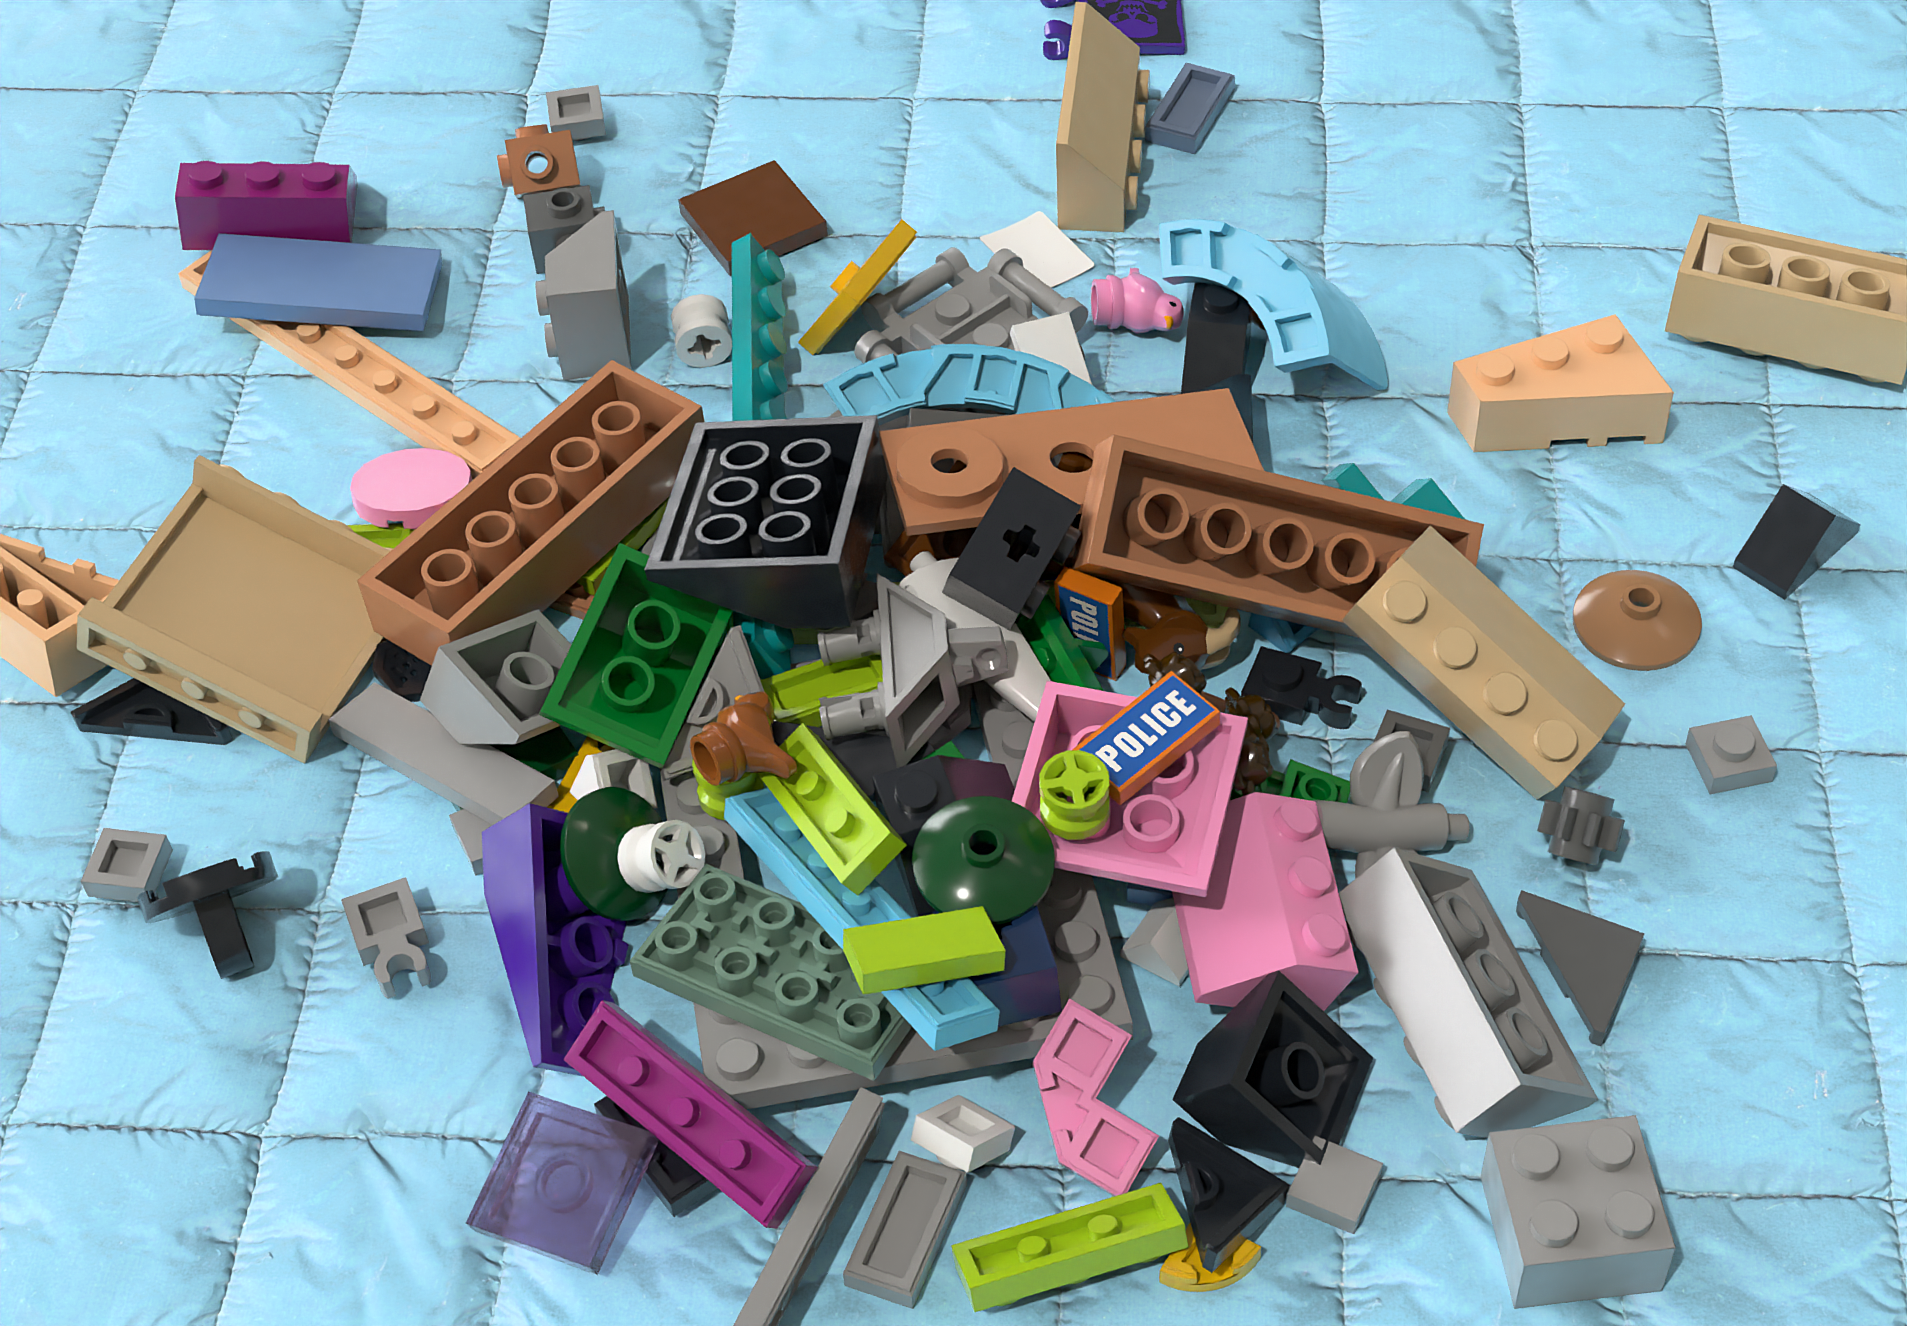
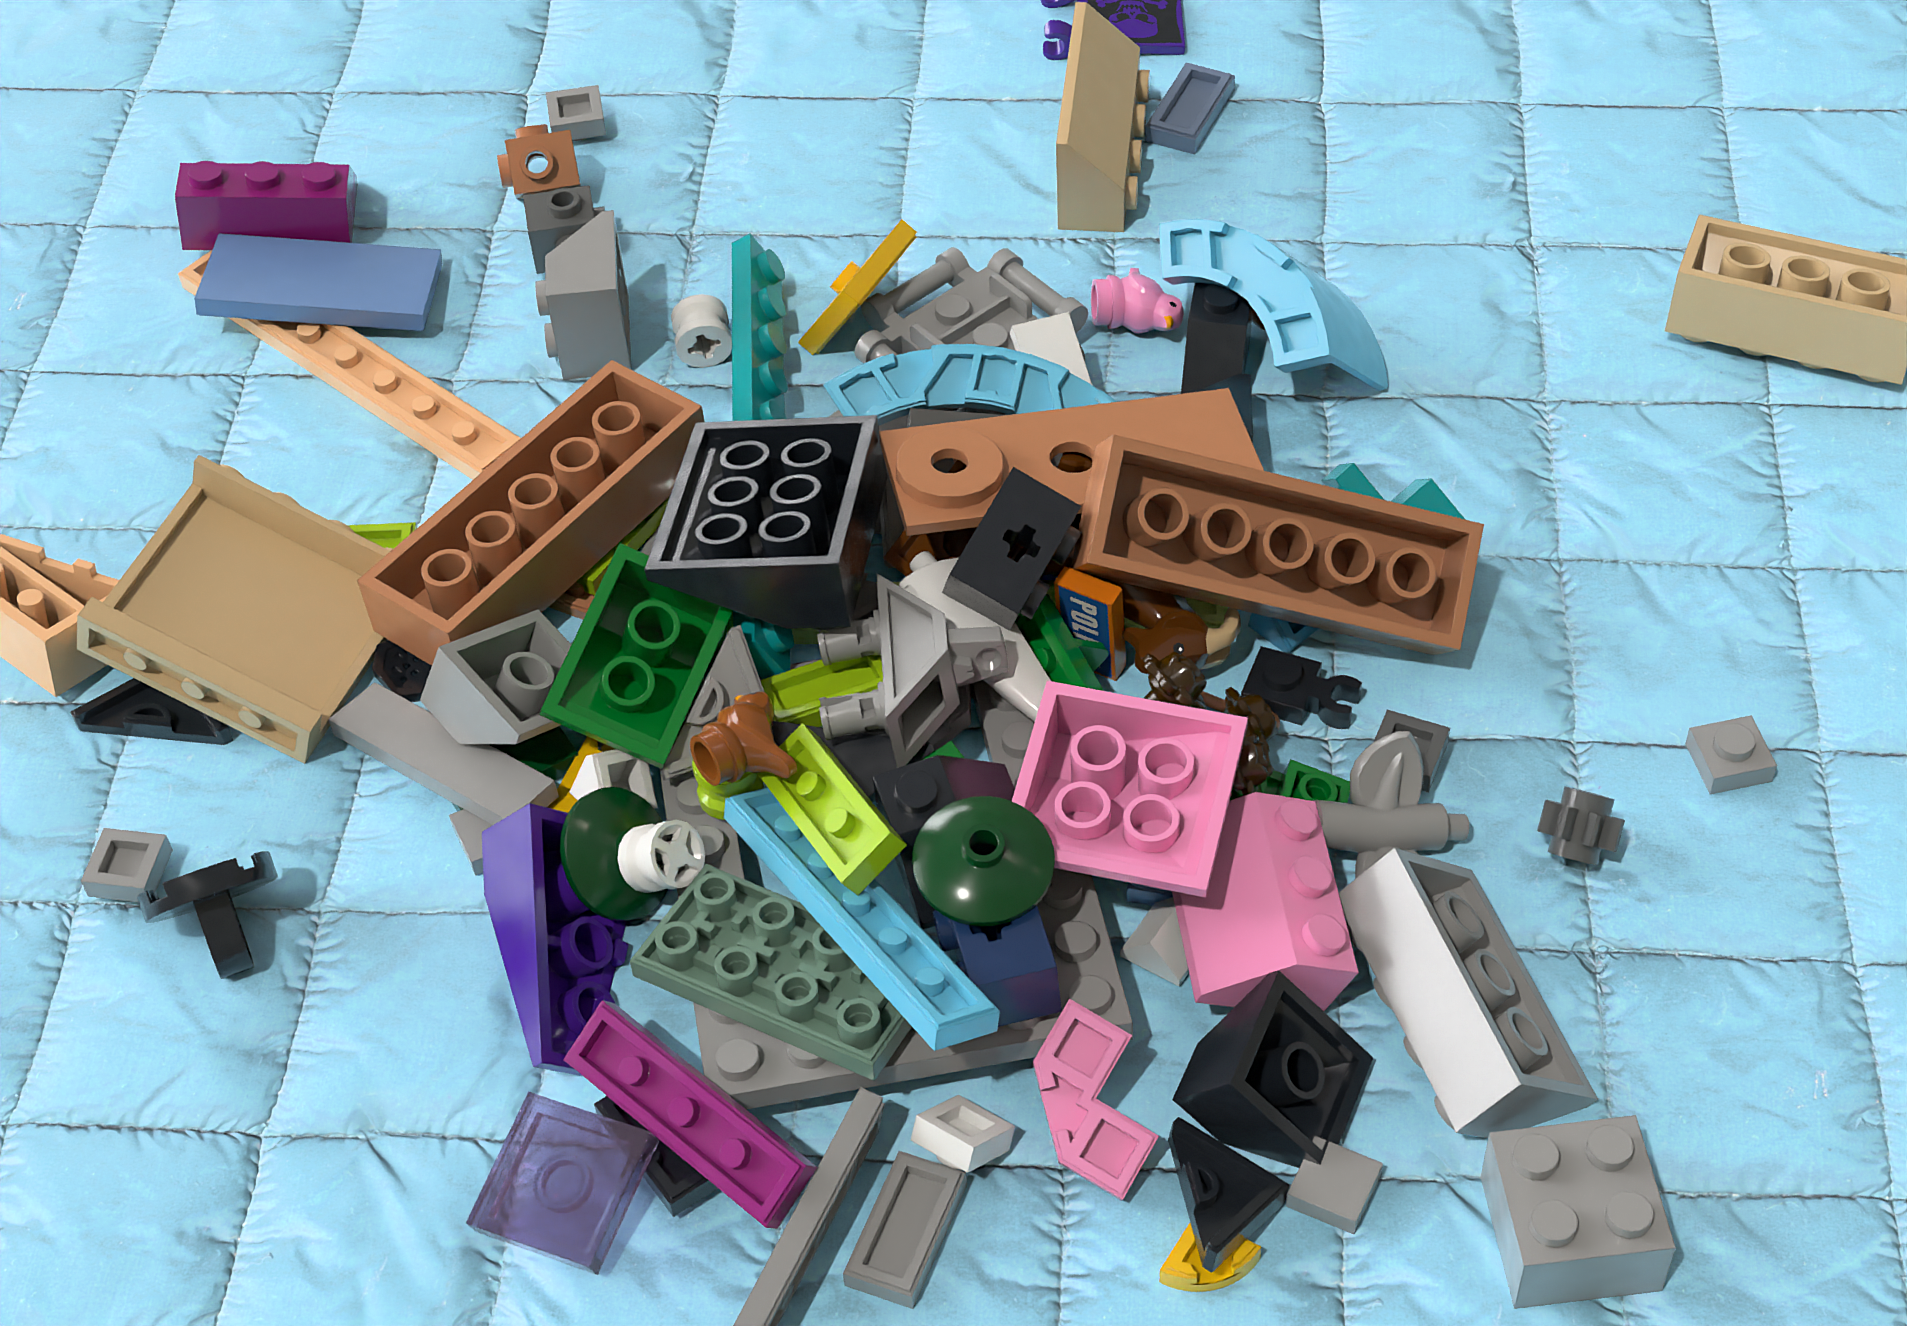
light grey plate [341,877,431,999] -> none
bright pink tile [350,448,472,529] -> none
reddish brown tile [678,160,828,276] -> none
lime tile [843,906,1005,994] -> none
lime plate [951,1183,1189,1312] -> none
white sticker [980,211,1095,288] -> none
lime wheel [1039,750,1109,840] -> none
tile [1072,671,1220,806] -> none
tan slope [1342,526,1625,800] -> none
light nougat wedge [1447,314,1674,452] -> none
dark grey tile [1516,890,1645,1046] -> none
medium nougat dish [1572,570,1702,671] -> none
black slope [1733,484,1861,600] -> none

